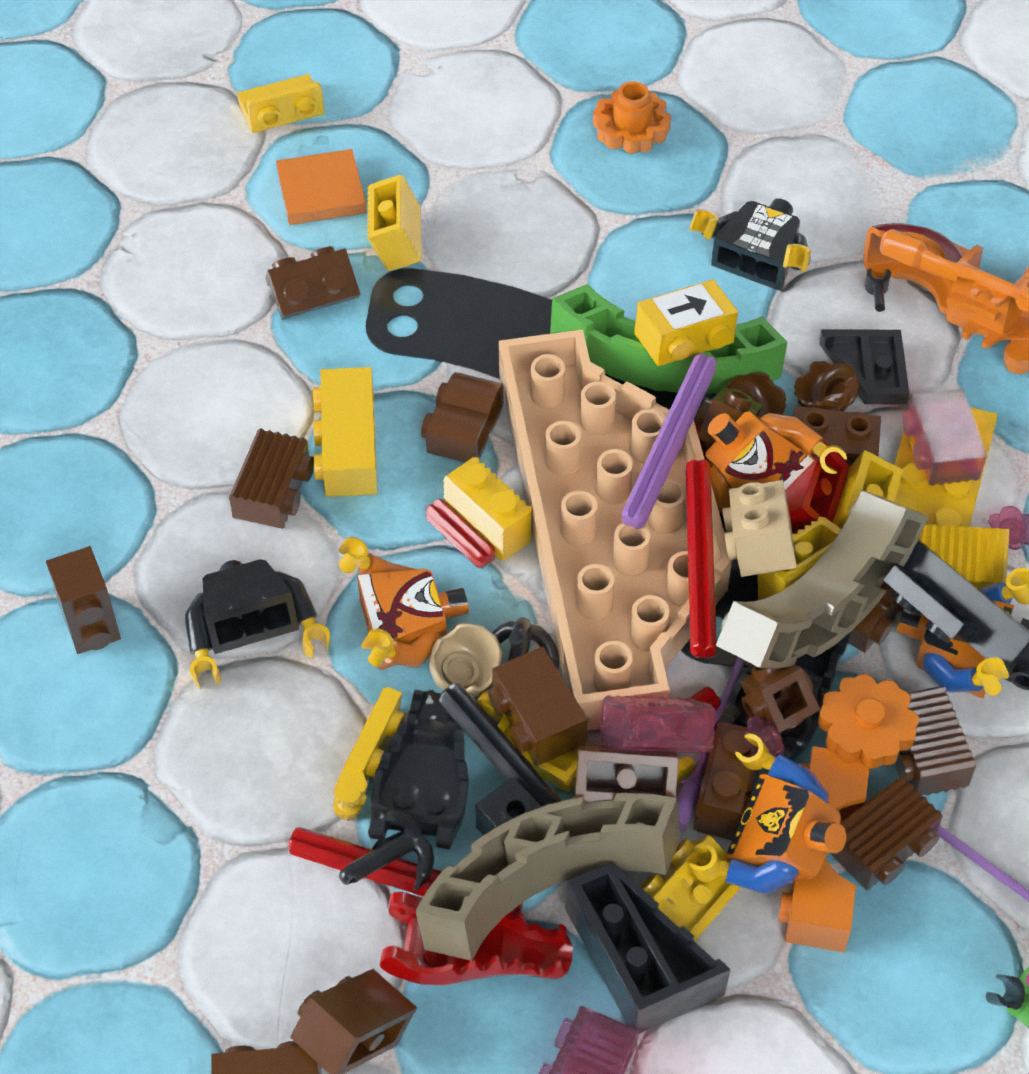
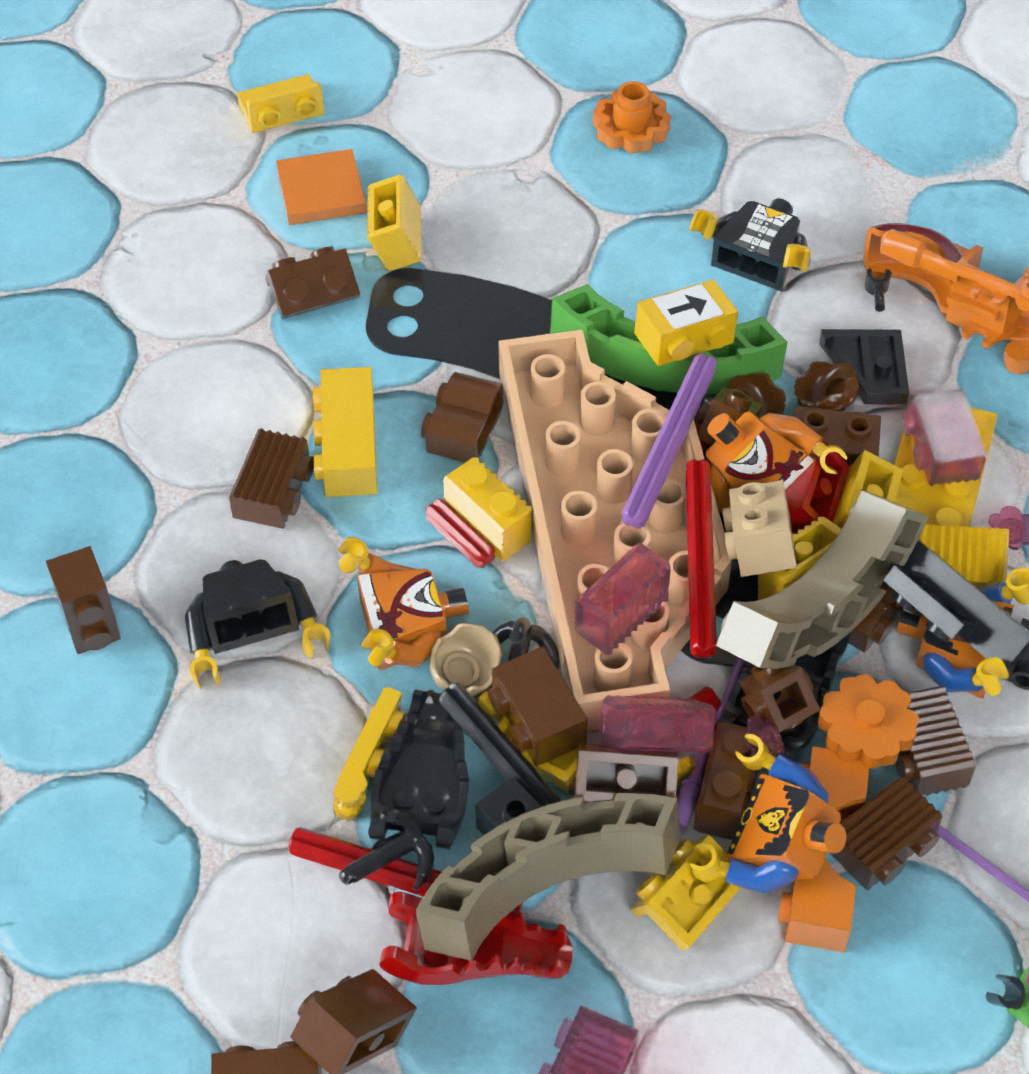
black wedge [565,862,731,1036] -> none
none -> clear pink brick [574,543,671,655]

